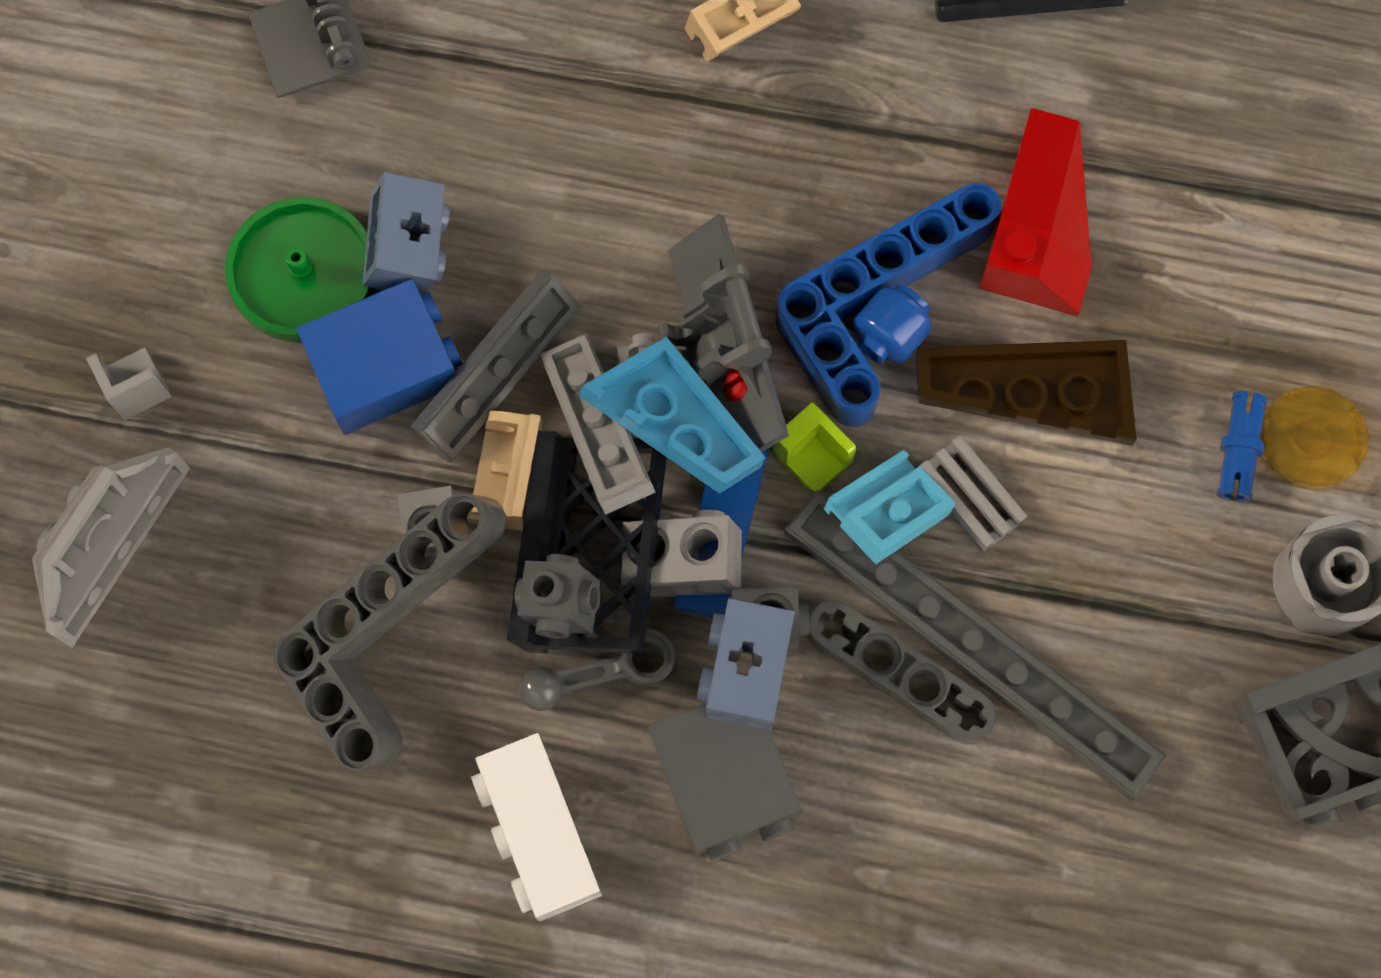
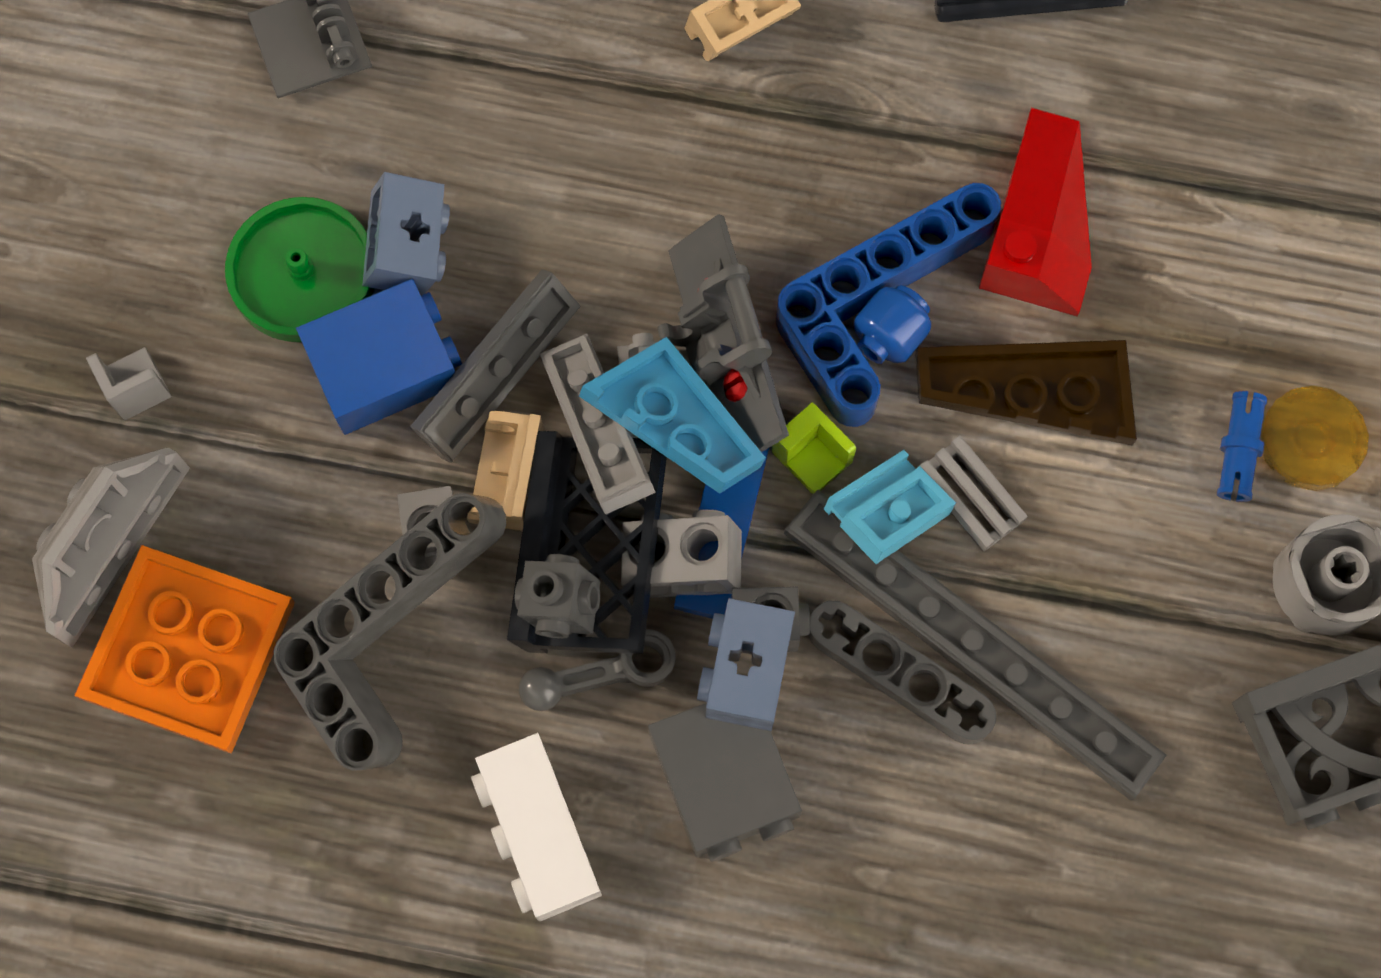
none -> orange plate [74,545,295,754]

